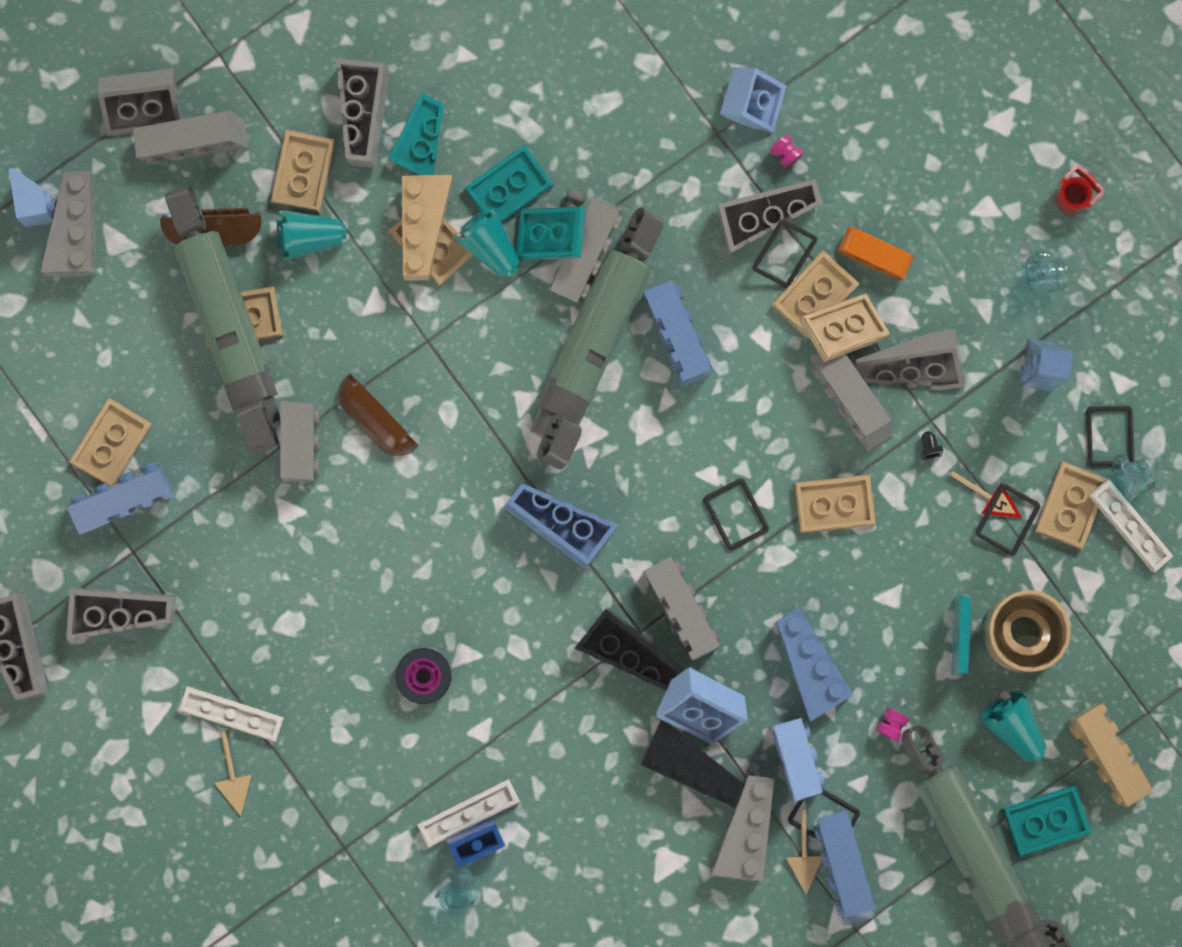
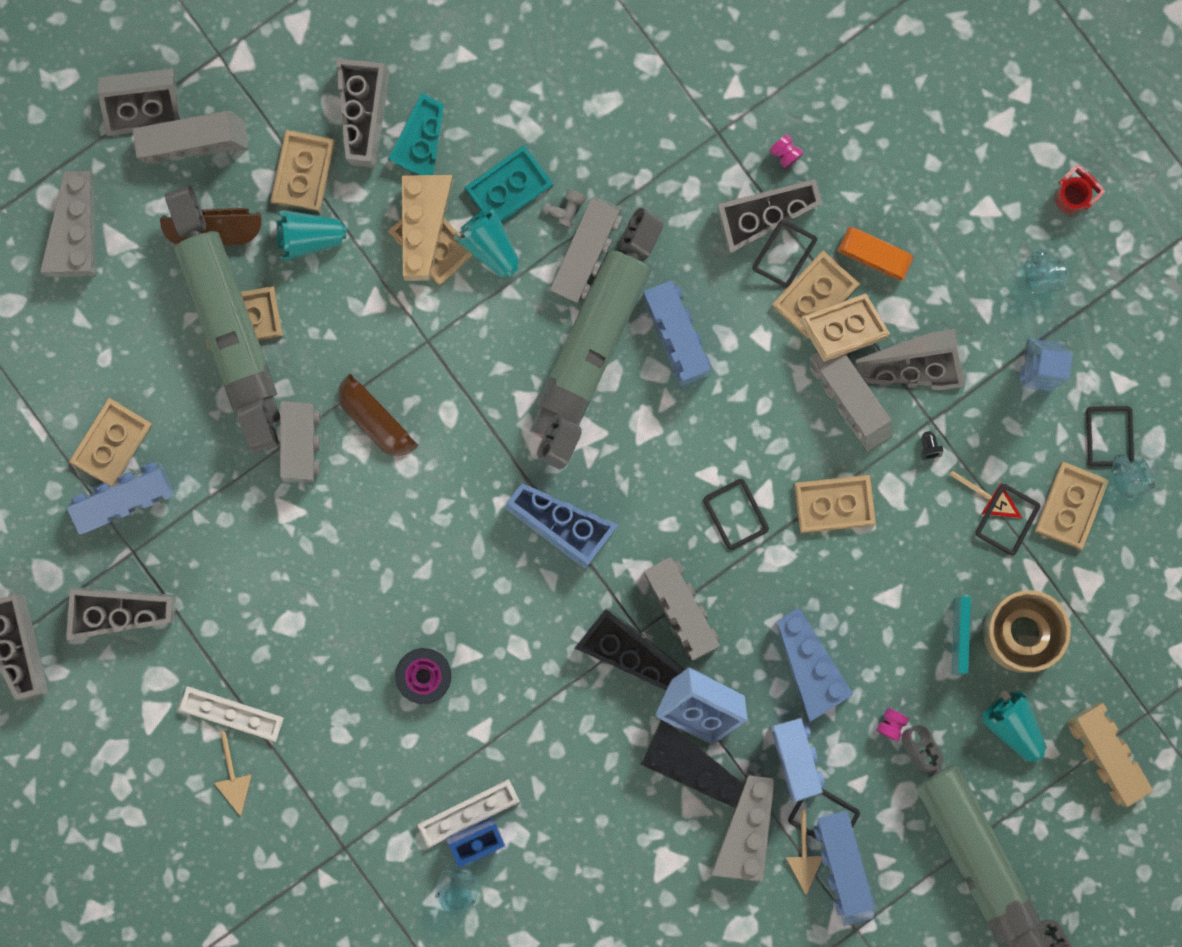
light blue slope [8,168,56,227] -> none
teal tile [516,207,586,260] -> none
light blue slope [720,67,786,133] -> none
teal tile [1002,785,1092,857] -> none
white tile [1088,479,1173,573] -> none

